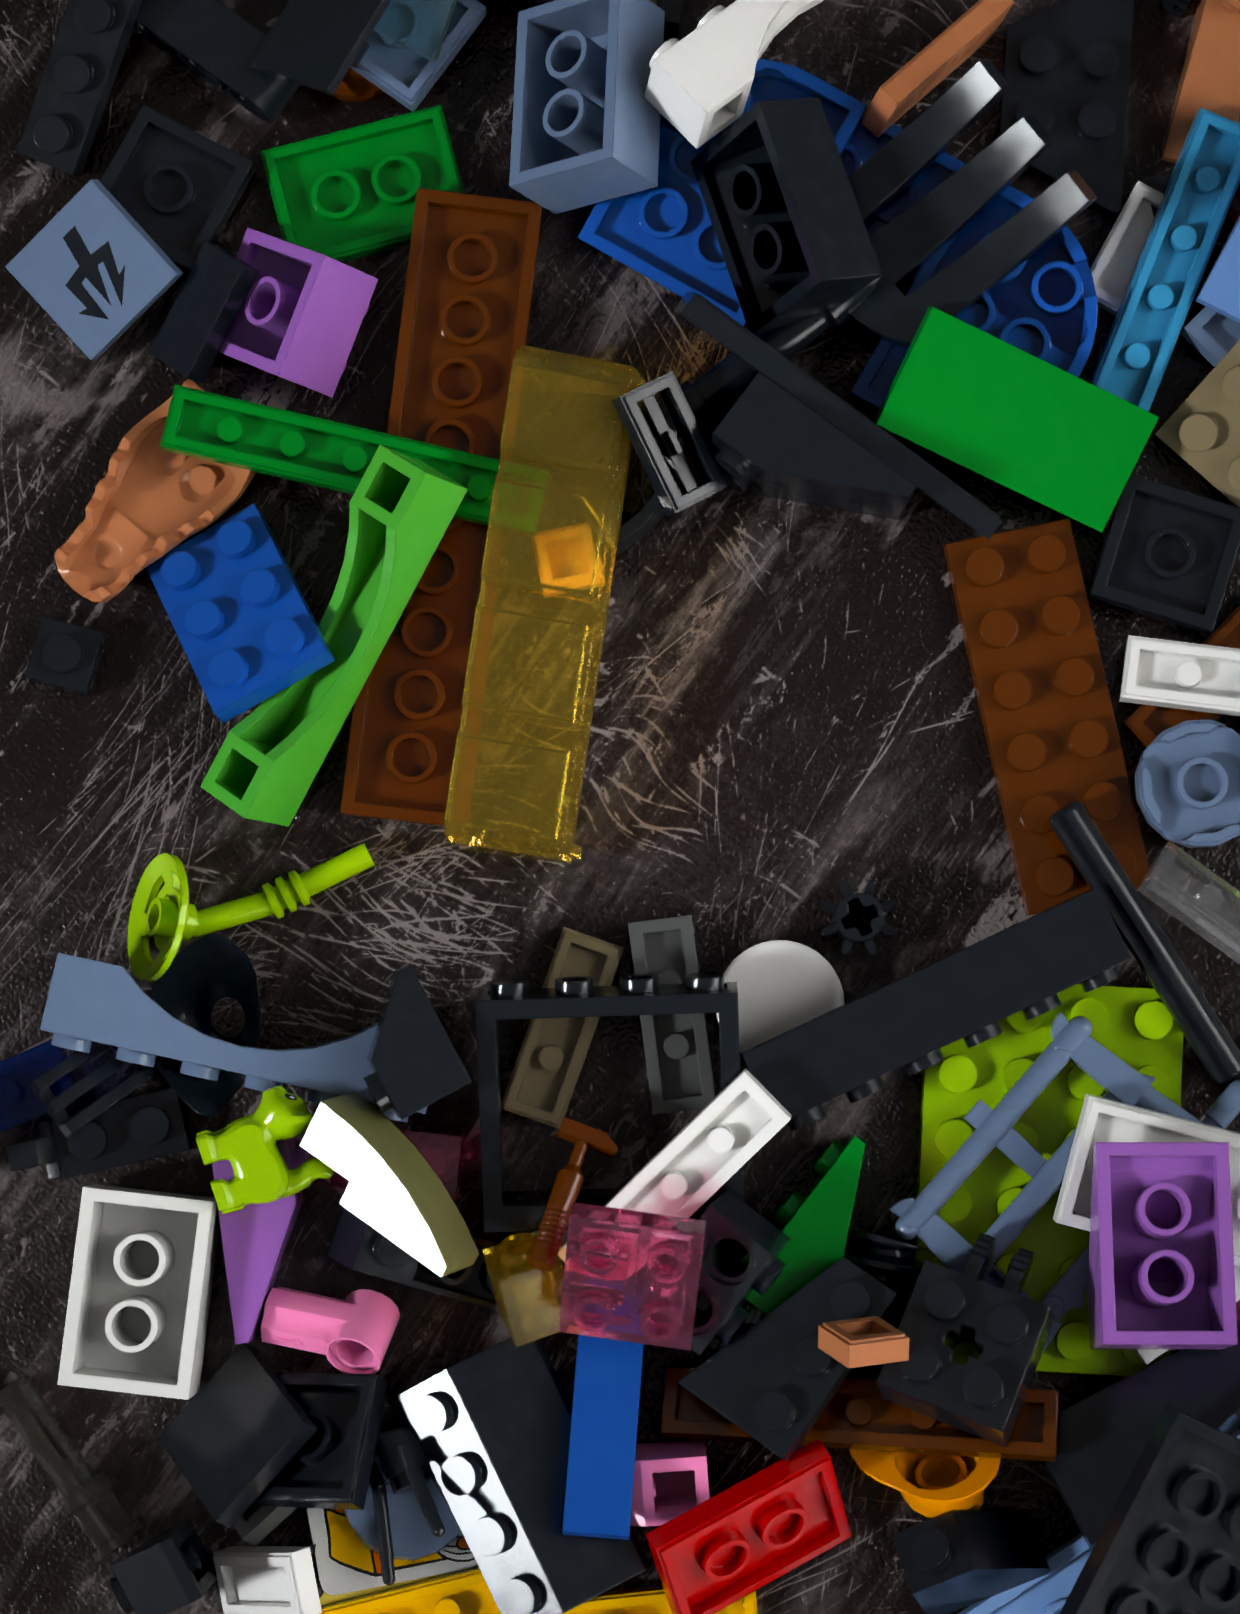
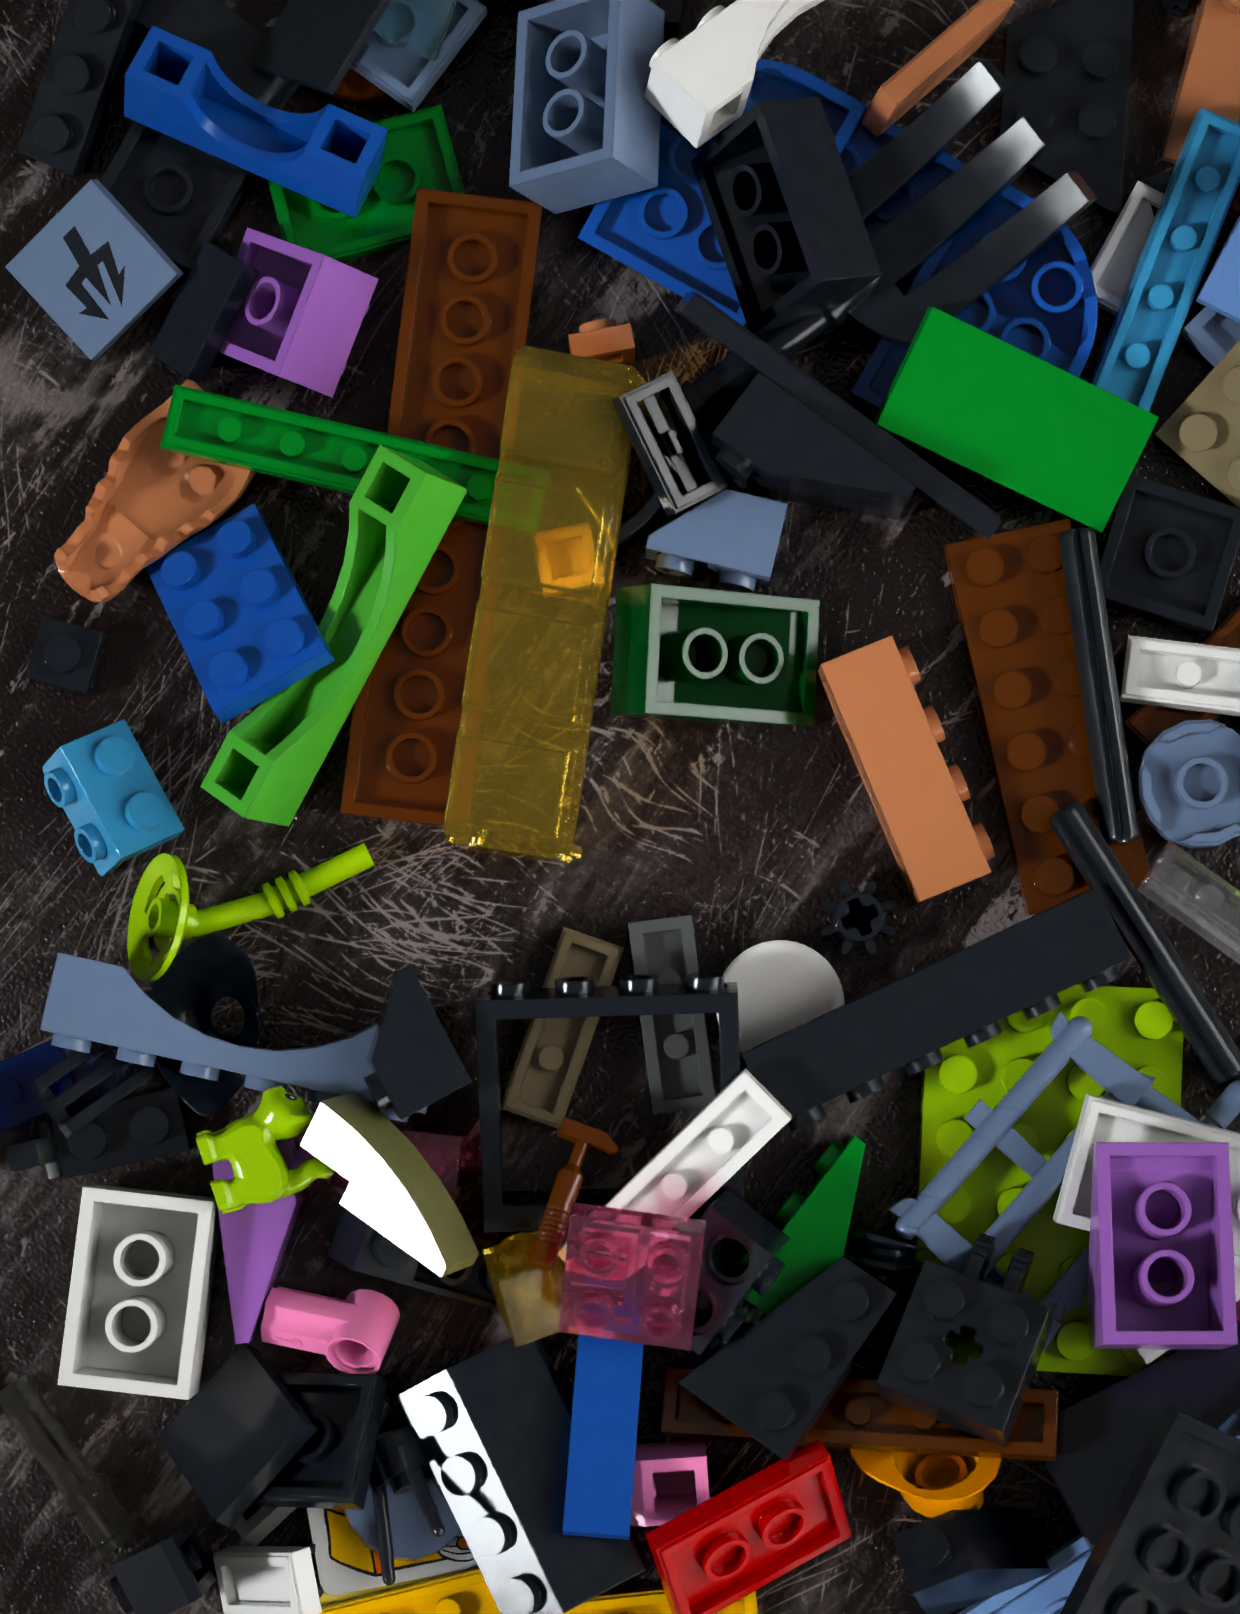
nougat tile [818,1316,910,1368] -> none
none -> dark azure bracket [42,719,185,877]
none -> blue arch [124,25,388,218]
none -> nougat plate [568,318,635,373]
none -> dark green slope [610,583,820,727]
none -> sand blue slope [645,489,788,593]
none -> nougat brick [817,635,995,905]
none -> black axle [1059,528,1139,844]

